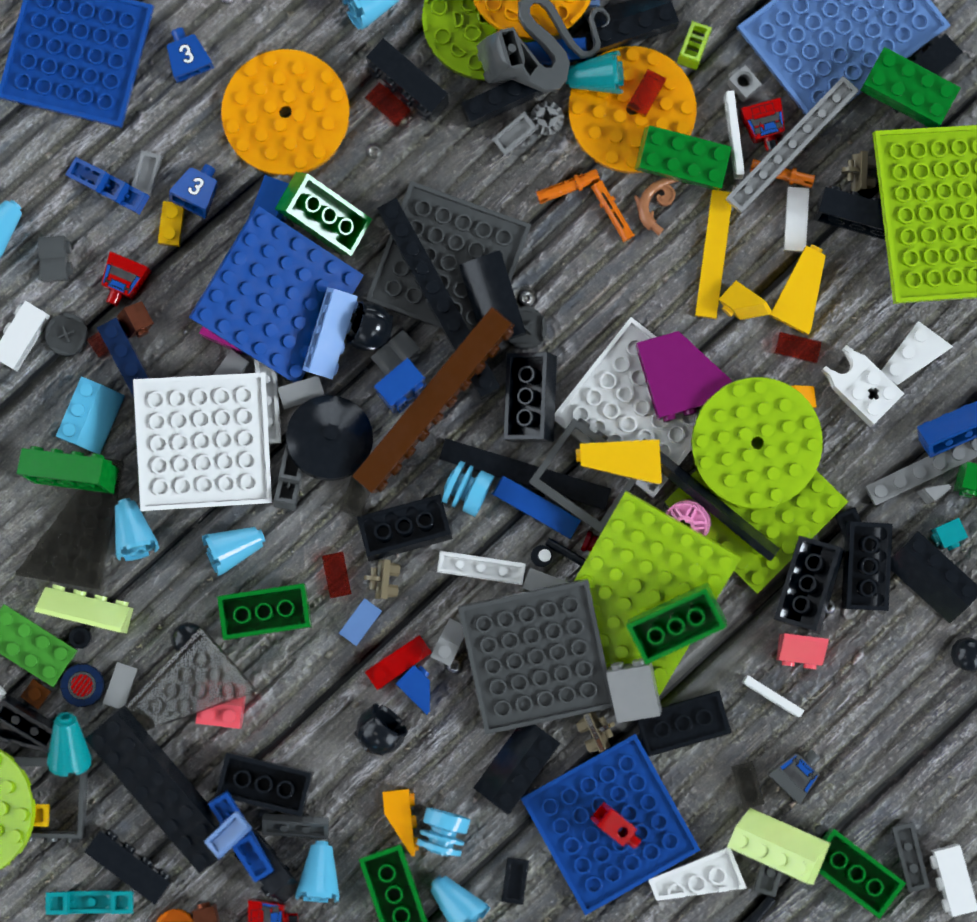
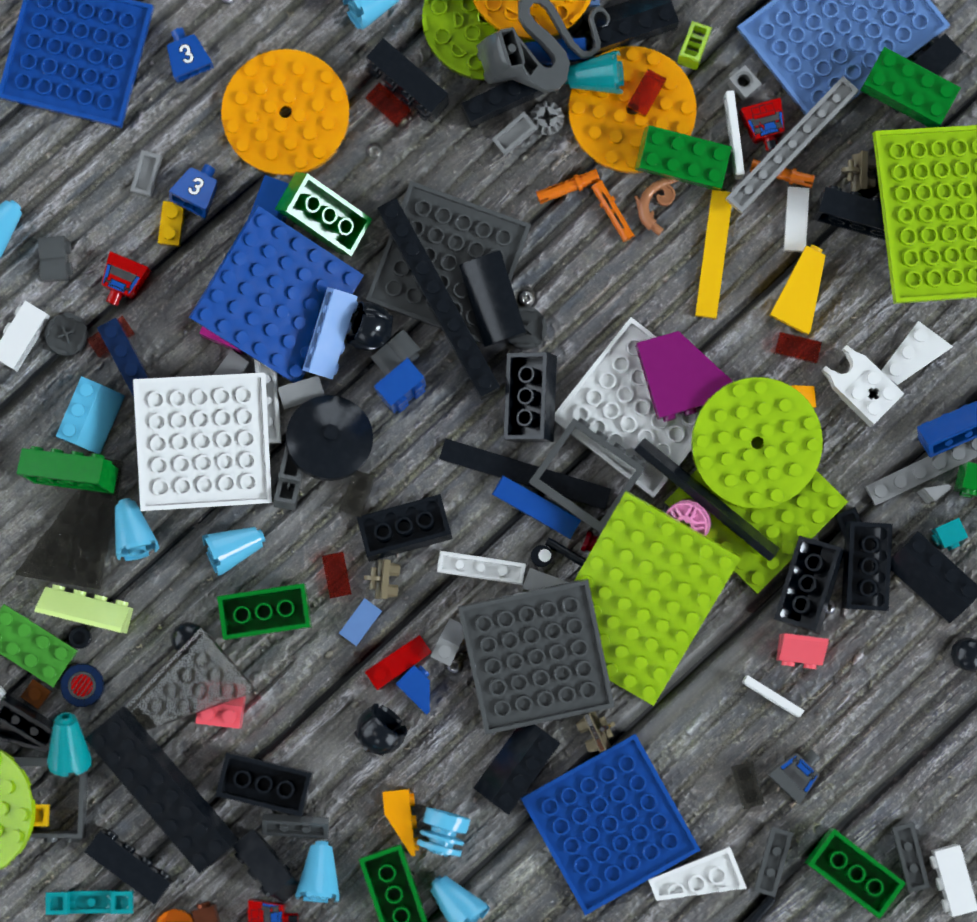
blue slope [65,157,150,215] -> none
light grey tile [103,662,139,709] -> none
copper brick [117,301,154,338] -> none
medium blue tile [204,811,252,859] -> none
blue slope [208,790,274,882] -> none
reddish brown brick [352,307,515,493] -> none
medium azure wheel [442,460,494,517] -> none
black tile [501,857,529,905] -> none
yellow slope [576,439,662,485] -> none
red torso [590,802,642,849] -> none
light grey brick [606,658,662,723] -> none
green brick [626,582,727,665] -> none
black tile [637,691,732,757] -> none
yellow slope [719,281,772,320] -> none
yellowish green slope [727,808,830,885] -> none

